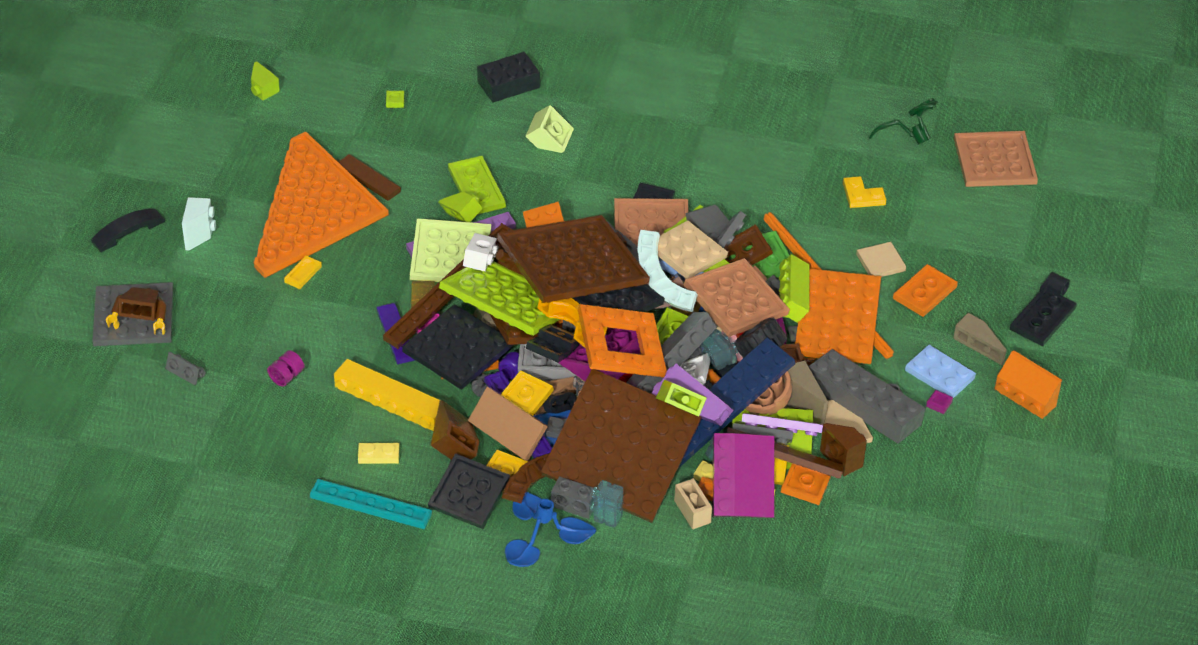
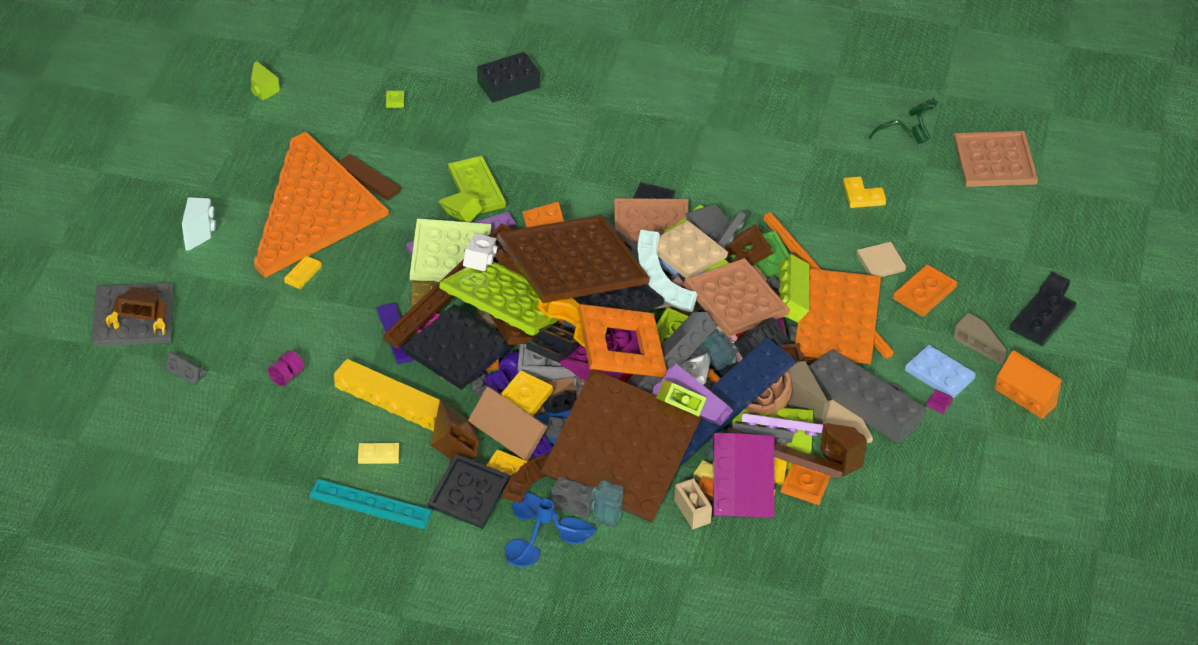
black slope [91,209,165,252] -> none
yellowish green slope [526,105,574,153] -> none

